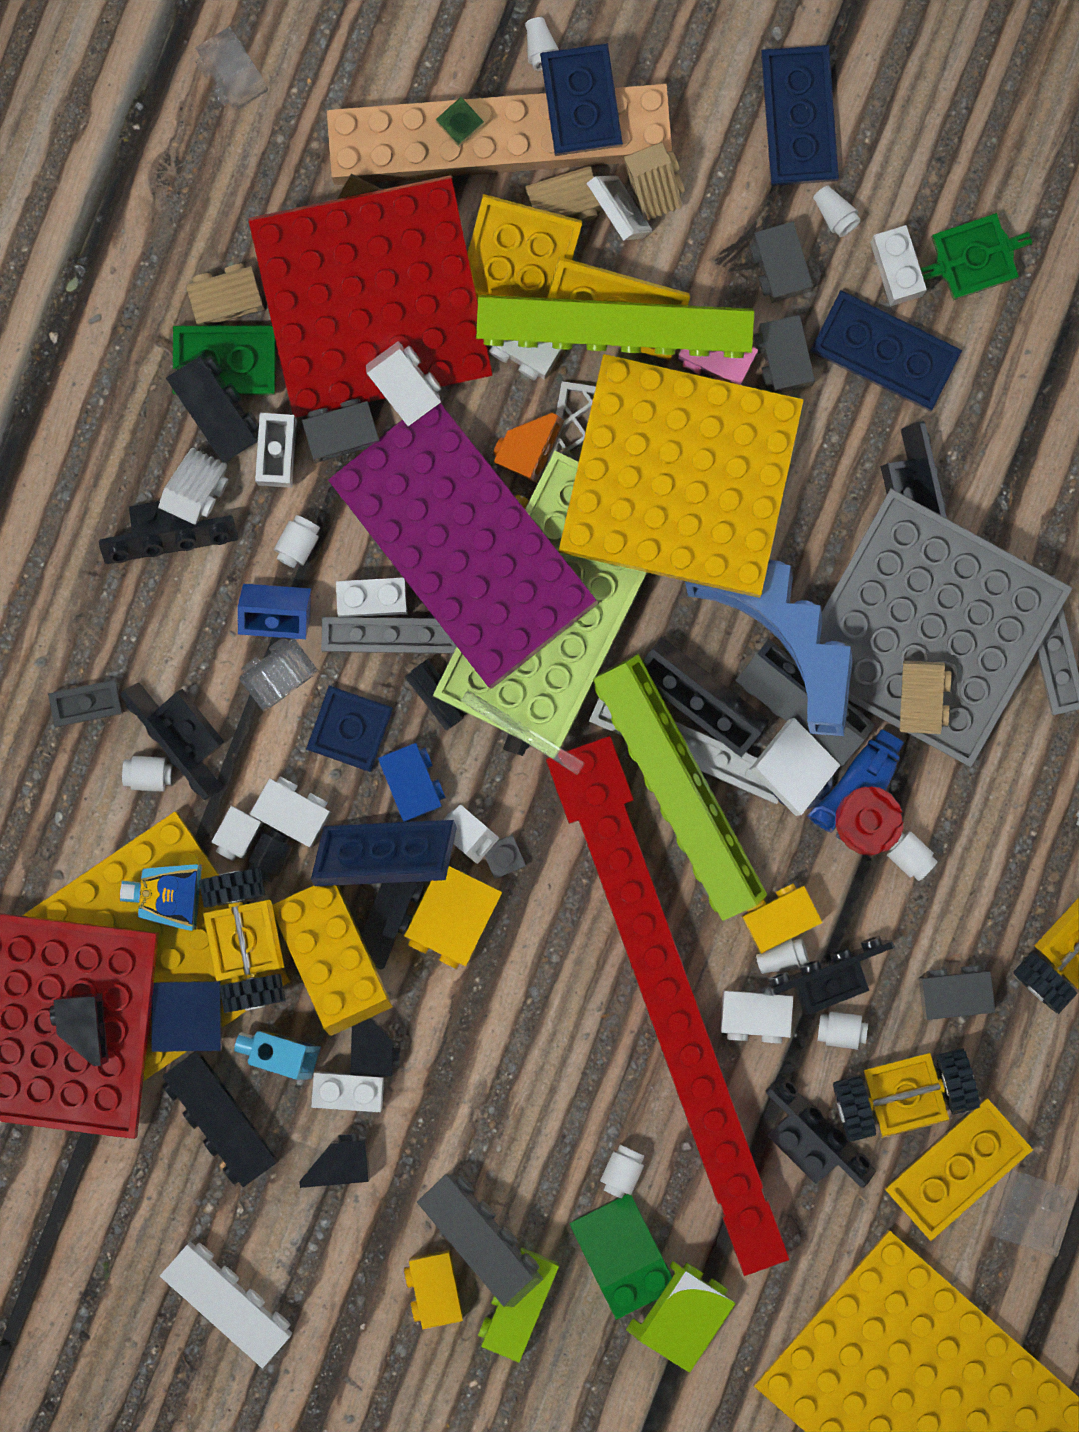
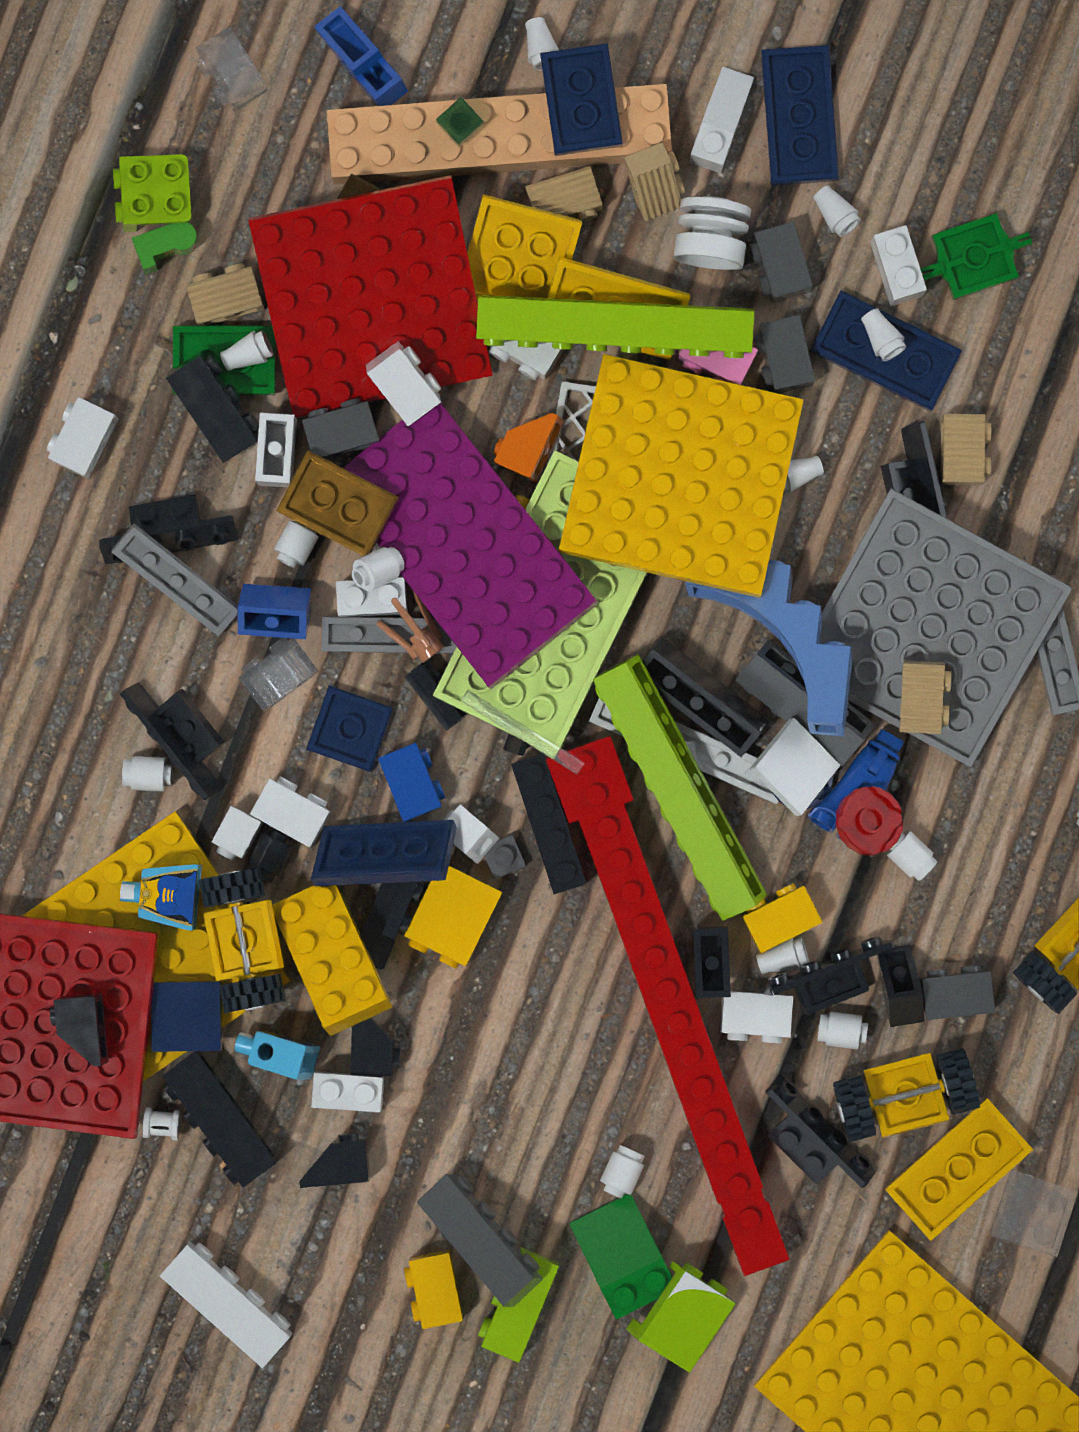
dark grey plate [48,680,123,728] -> none
white brick [158,448,229,525] -> none
white tile [587,175,652,241] -> none
none -> white brick [47,397,119,480]
none -> light grey plate [112,523,238,637]
none -> lime bracket [113,154,191,232]
none -> bright green leg [132,222,198,275]
none -> white bush [143,1107,181,1141]
none -> white cone [220,330,274,371]
none -> pearl gold tile [276,450,399,556]
none -> blue slope [314,6,408,106]
none -> white brick [352,547,404,592]
none -> nougat plant [377,588,445,663]
none -> black brick [511,753,586,894]
none -> white wheel [673,196,751,270]
none -> white slope [689,66,754,173]
none -> black slope [693,926,731,999]
none -> white cone [784,456,824,494]
none -> white cone [861,308,906,361]
none -> black slope [877,945,925,1027]
none -> tan brick [940,414,991,486]

